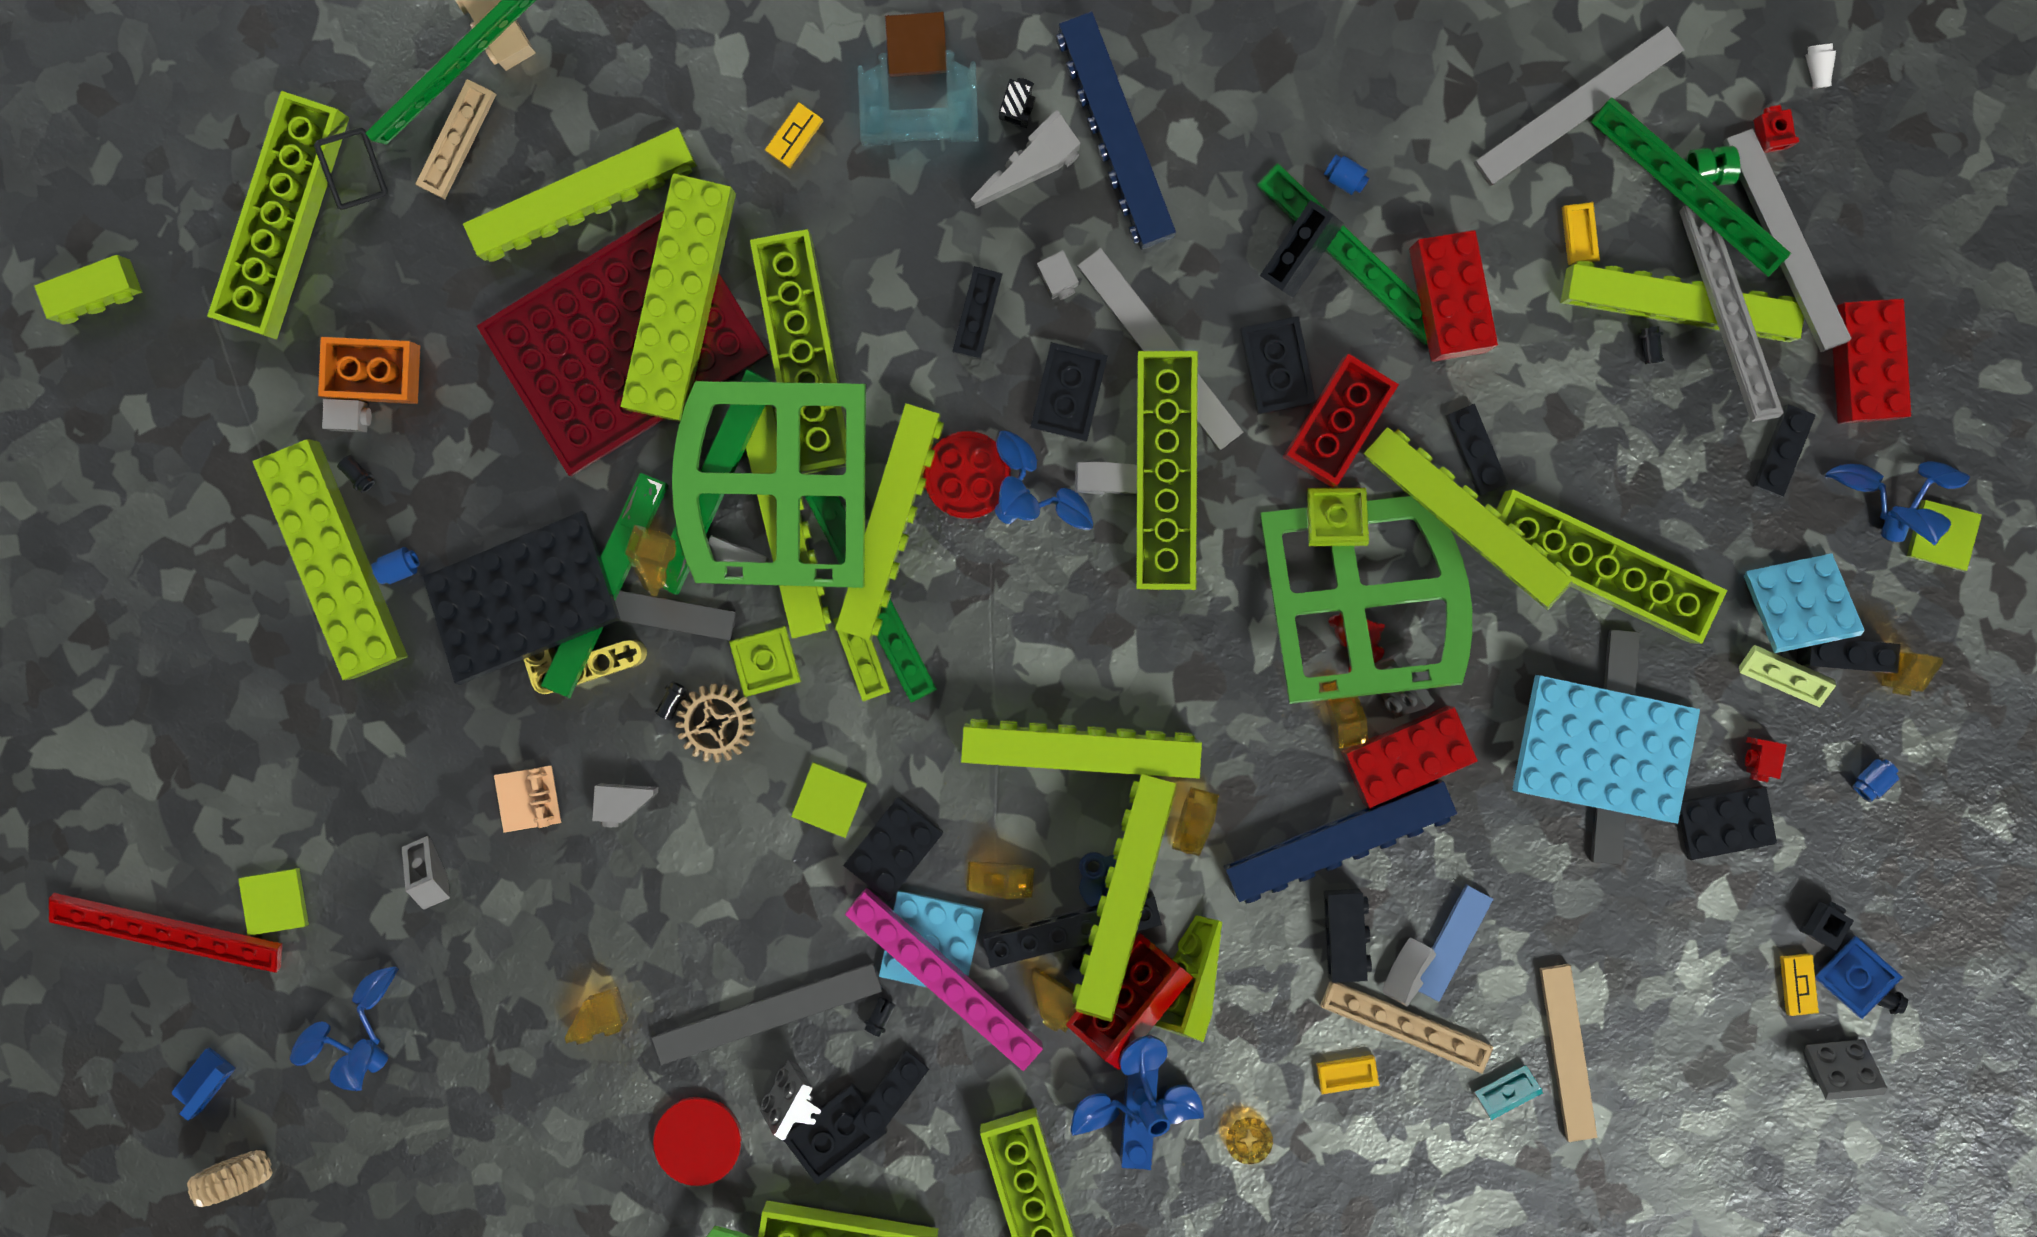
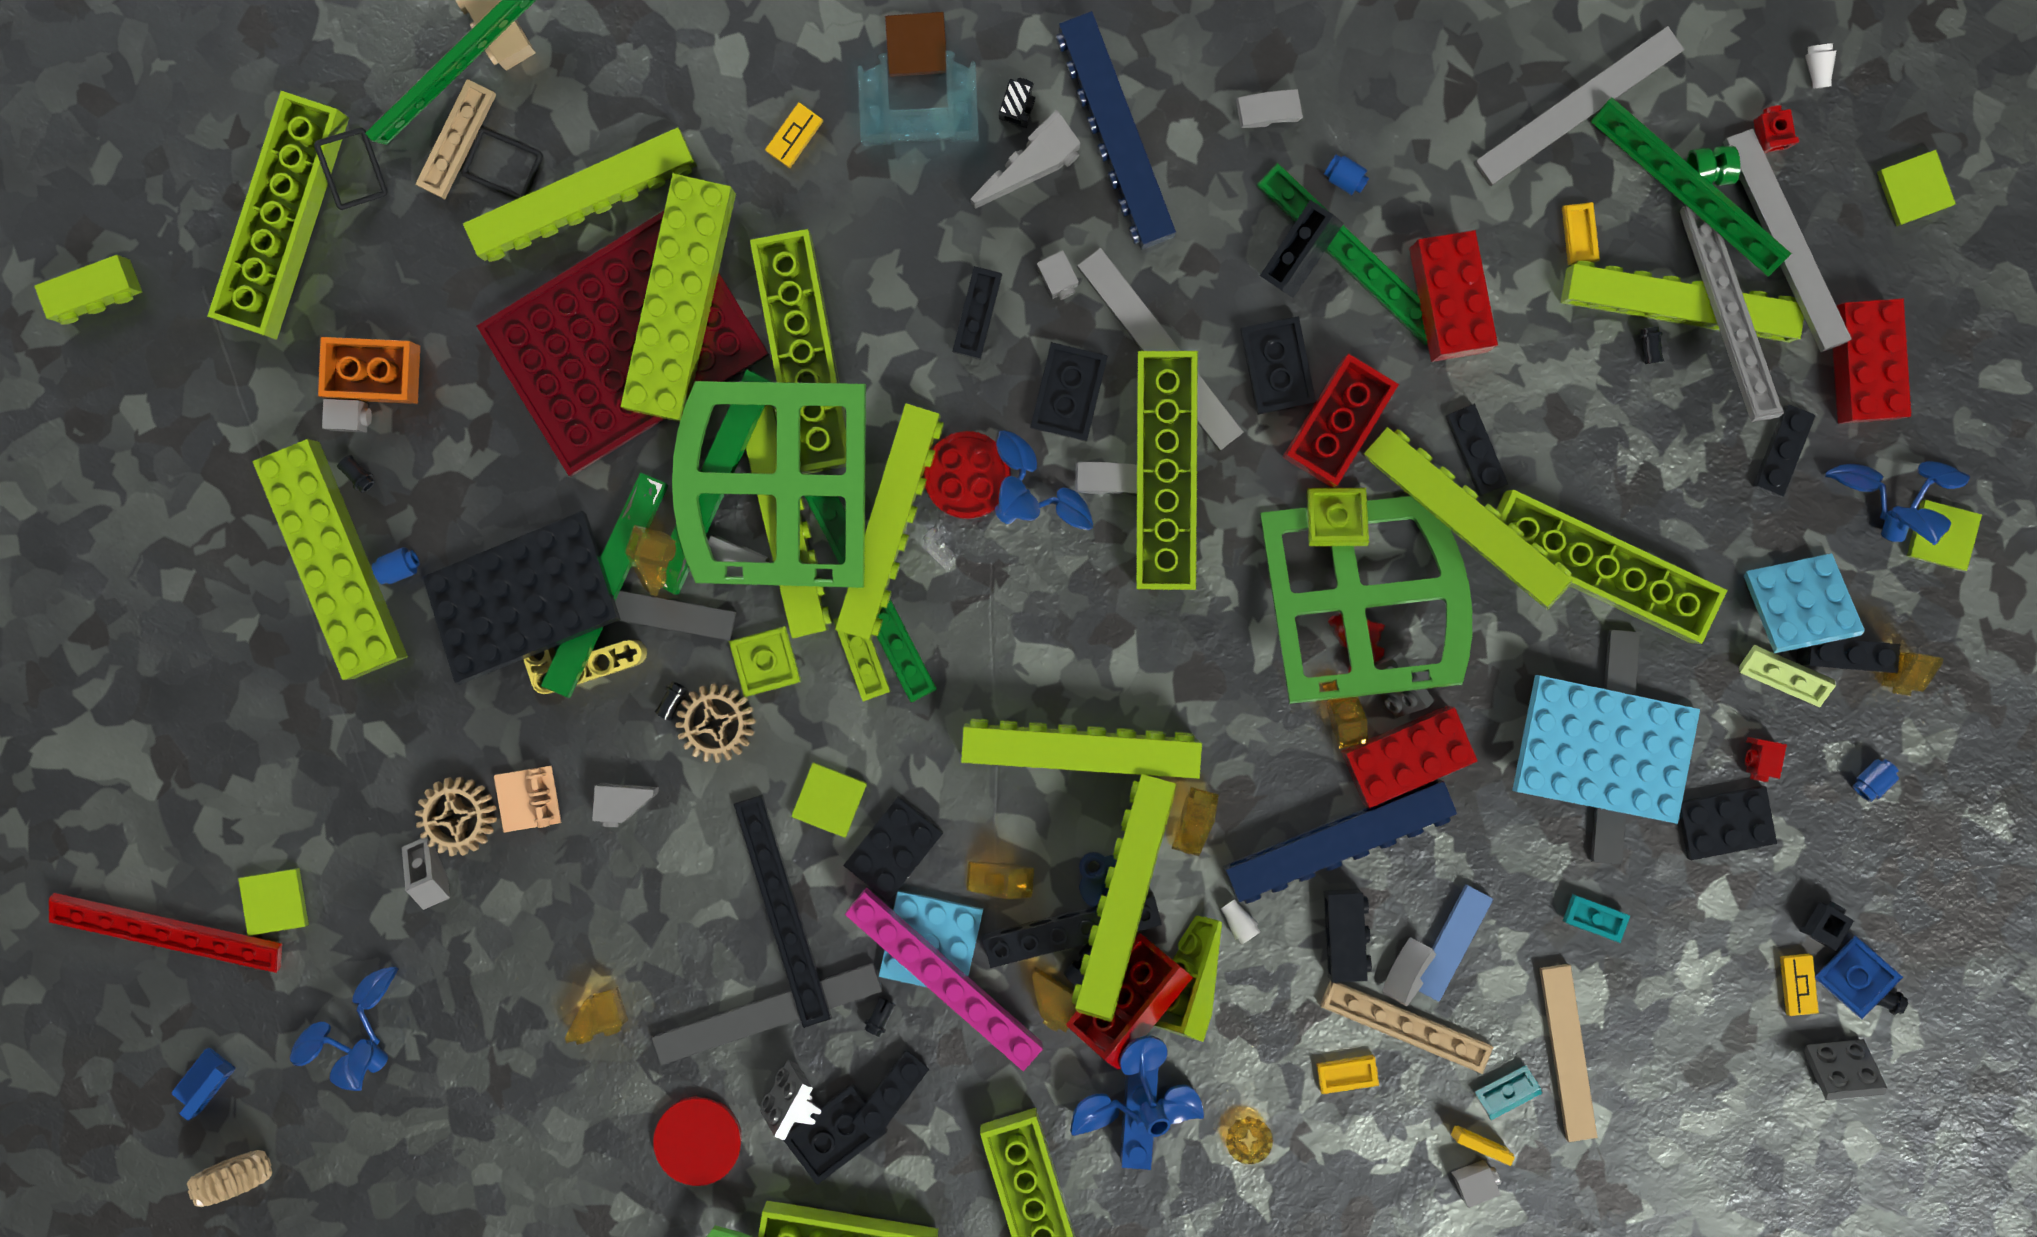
none -> tan gear [415,777,497,856]
none -> black piece [461,127,543,199]
none -> black tile [734,794,832,1028]
none -> clear bracket [922,526,956,572]
none -> white cone [1221,899,1261,945]
none -> light grey slope [1236,89,1303,128]
none -> yellow tile [1451,1125,1515,1166]
none -> light grey brick [1451,1160,1501,1208]
none -> teal plate [1563,894,1630,943]
none -> lime tile [1877,150,1956,226]

